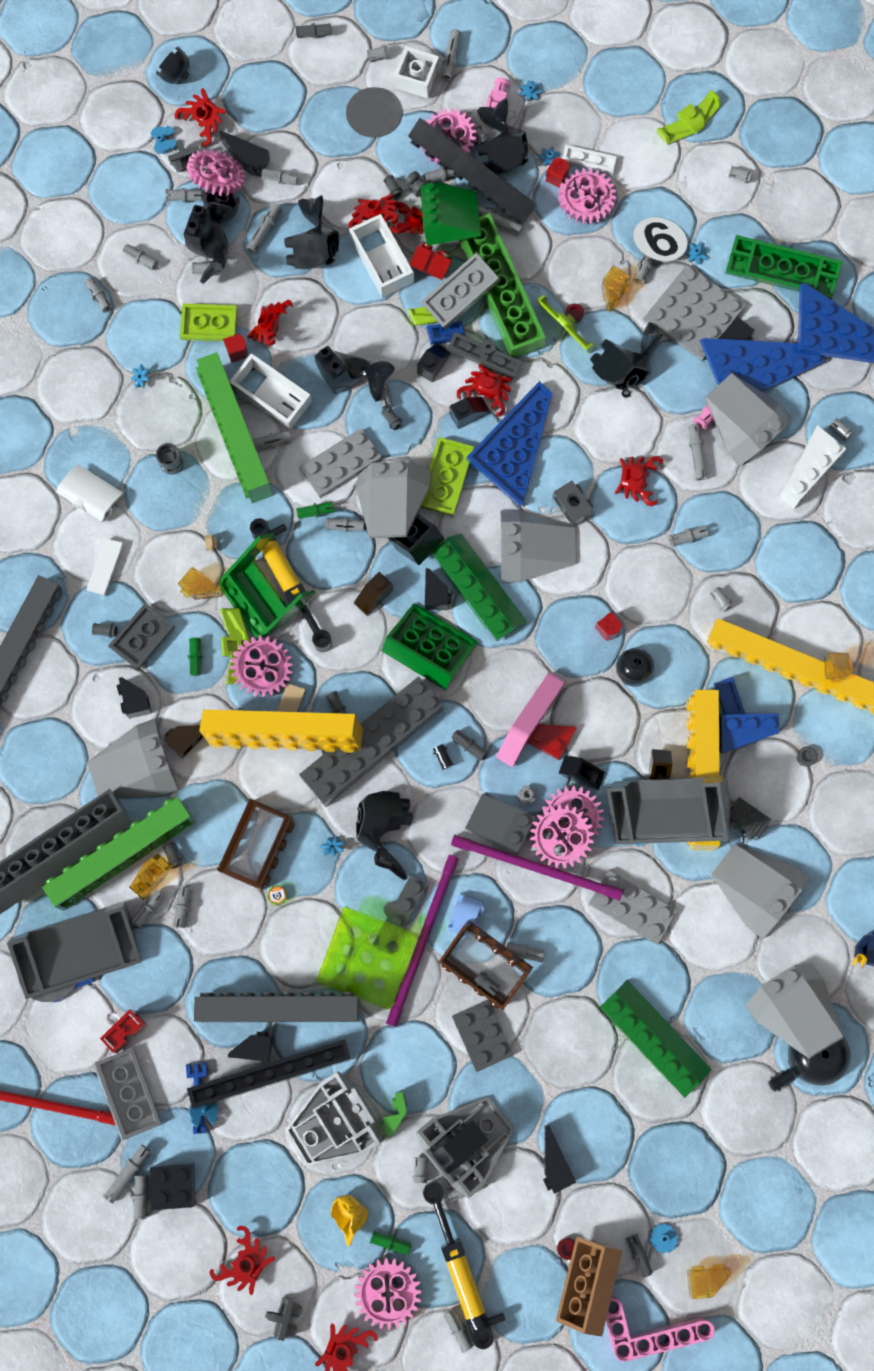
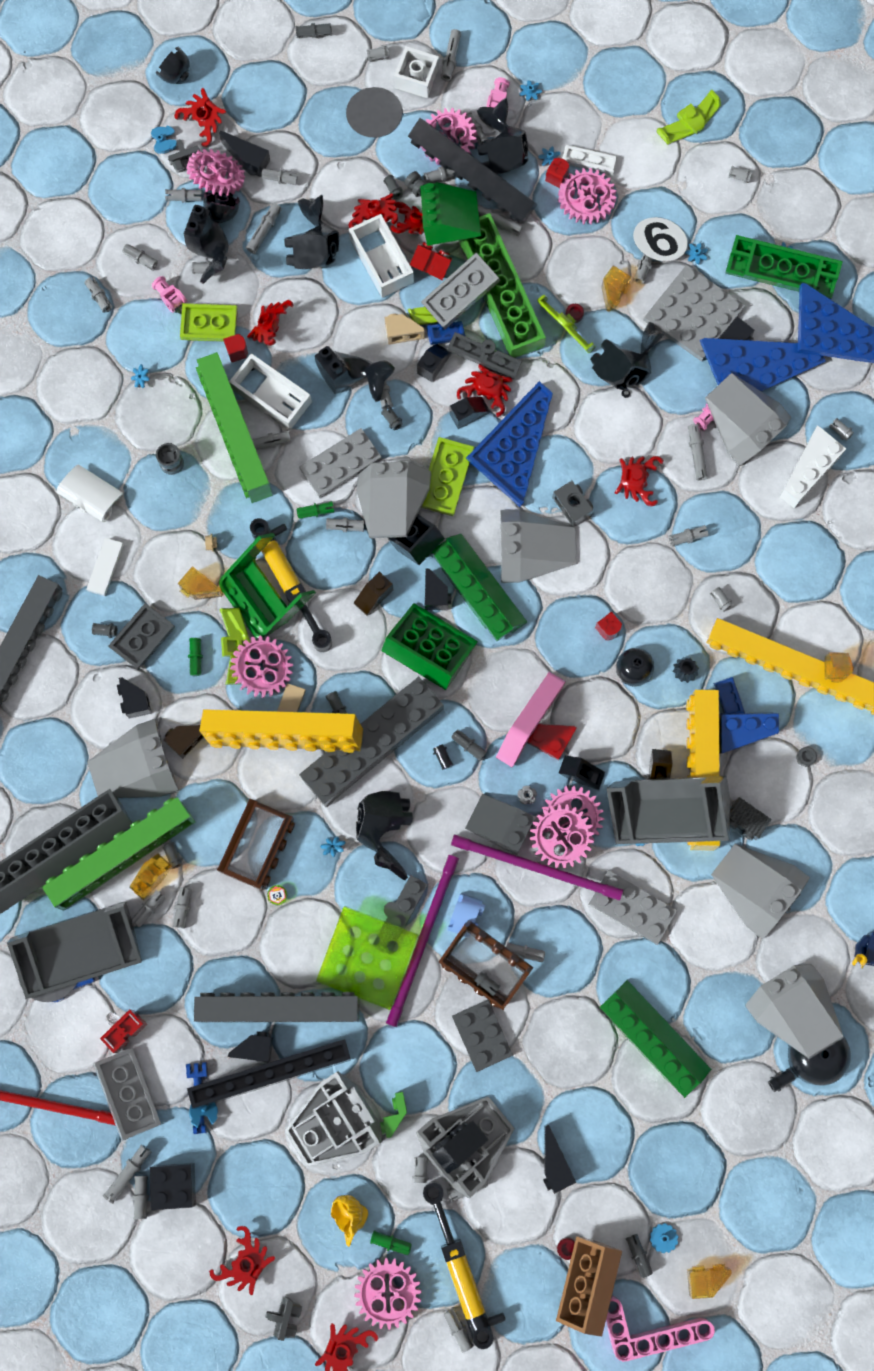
none -> bright pink connector [152,276,187,313]
none -> tan slope [384,314,424,345]
none -> black piece [672,657,699,683]

